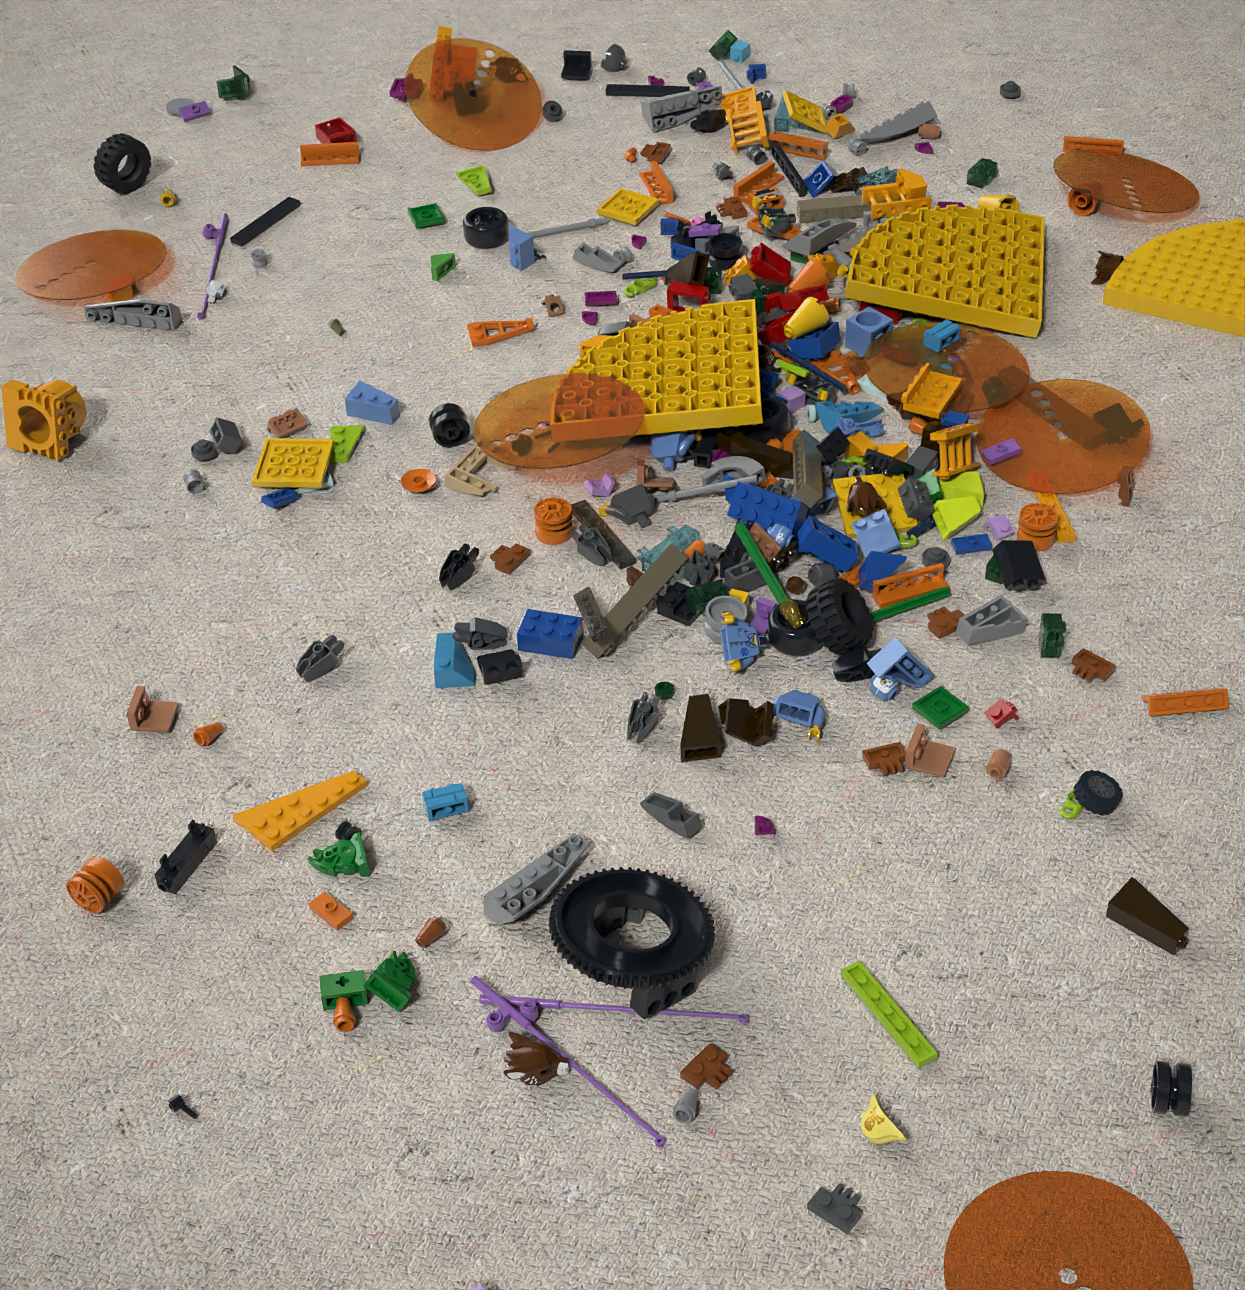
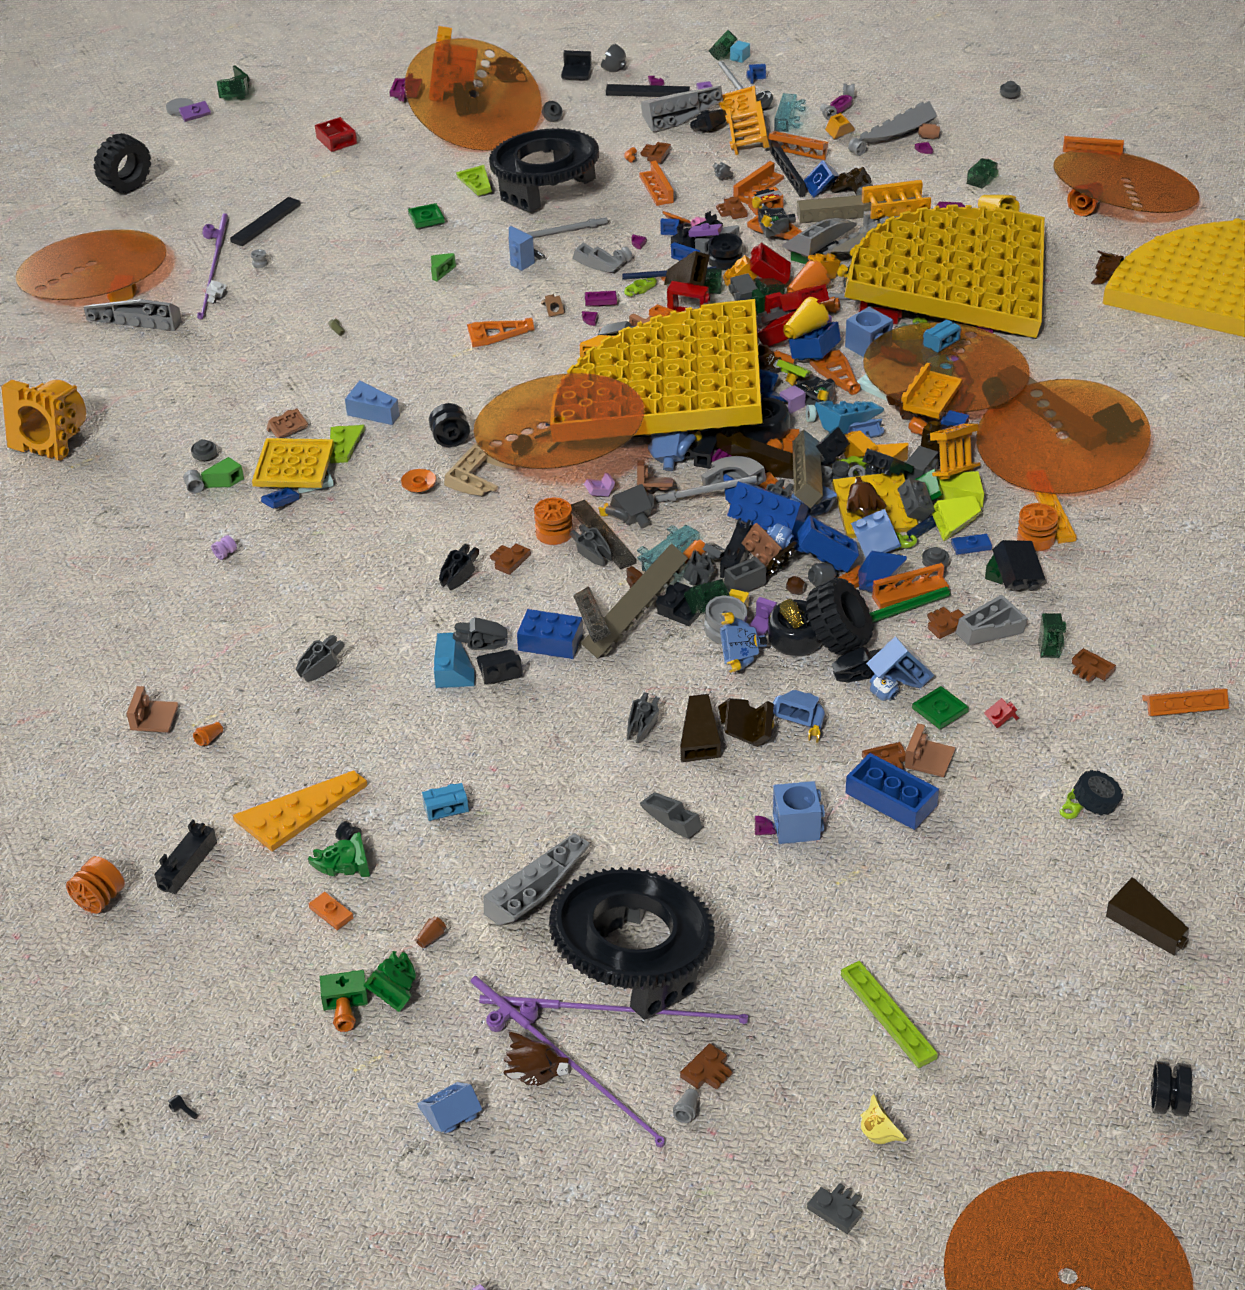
yellow cone [160,189,175,206] -> none
dark grey brick [210,417,242,454] -> none
orange fence [300,142,360,166] -> none
black wheel [463,207,509,249] -> none
yellow plate [597,188,659,225] -> none
dark green tile [655,681,674,700] -> none
dark grey wheel [687,67,706,86] -> none
green axle [734,523,789,604] -> none
dark grey wheel [746,145,766,165] -> none
dark blue bar [770,341,847,392] -> none
yellow plate [783,90,827,134] -> none
light grey cone [831,247,852,269] -> none
medium blue hinge [836,417,861,436] -> none
clear orange hips [843,351,871,377] -> none
clear light blue plate [858,166,898,186] -> none
light orange slope [896,168,927,200] -> none
medium lavender plate [981,438,1021,465] -> none
lavender bracket [983,513,1014,541] -> none
nougat brick [986,749,1011,779] -> none
dark orange hinge [1117,466,1134,506] -> none
none -> bright green slope [201,457,244,488]
none -> lavender wheel [211,535,237,560]
none -> medium blue slope [417,1082,482,1133]
none -> black piece [489,128,600,213]
none -> medium blue brick [773,781,825,844]
none -> blue brick [845,753,939,830]

